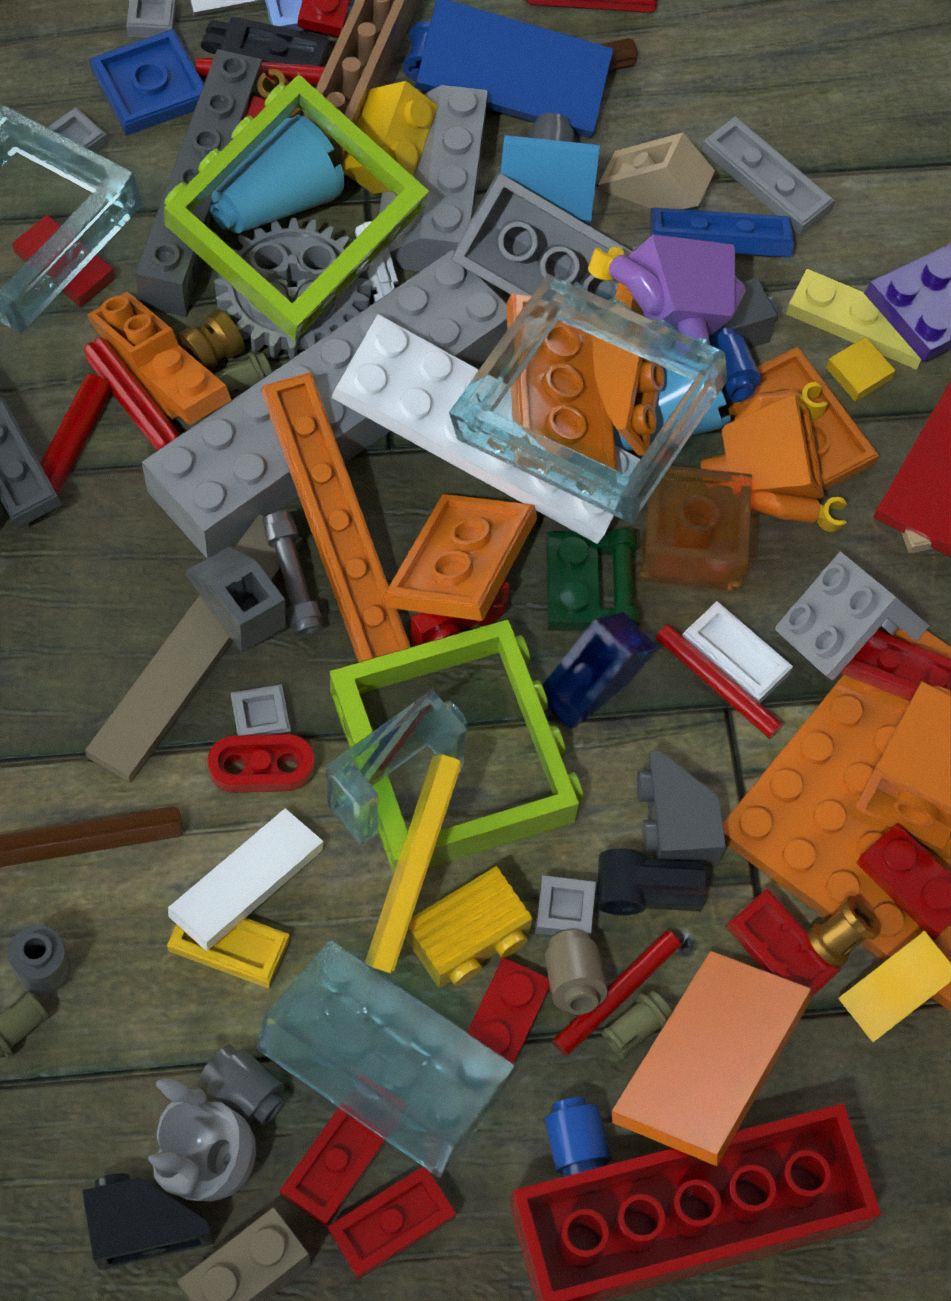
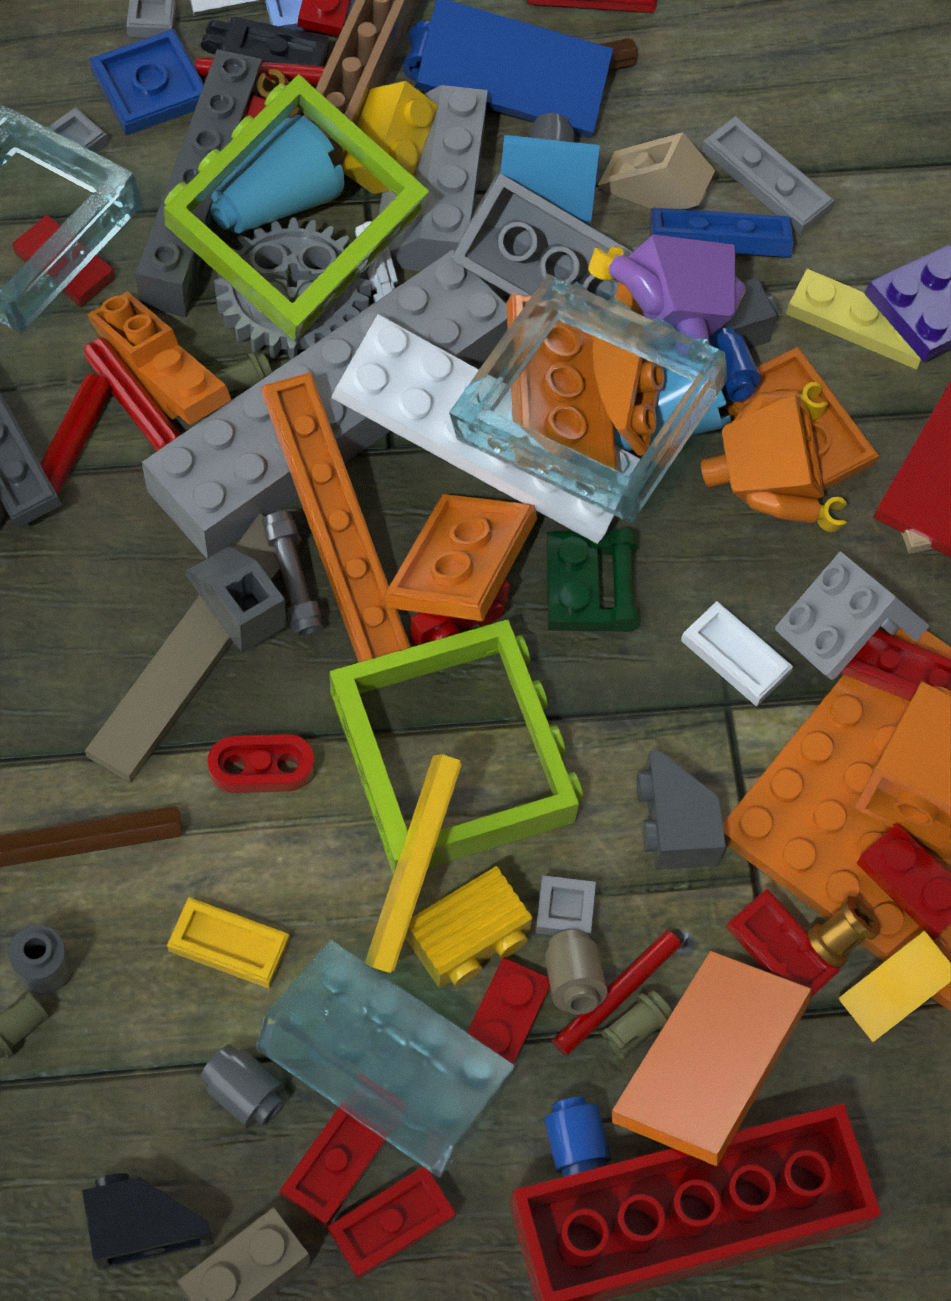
light grey hair [148,1079,256,1202] -> none
white tile [168,808,323,951] -> none
pearl gold wheel [177,309,245,372] -> none
light grey tile [230,684,291,736] -> none
clear light blue panel [326,690,467,845] -> none
clear blue slope [542,612,658,729] -> none
black piece [597,848,706,916] -> none
clear orange slope [639,464,752,591] -> none
red bar [655,624,783,740] -> none
yellow tile [826,337,896,402] -> none

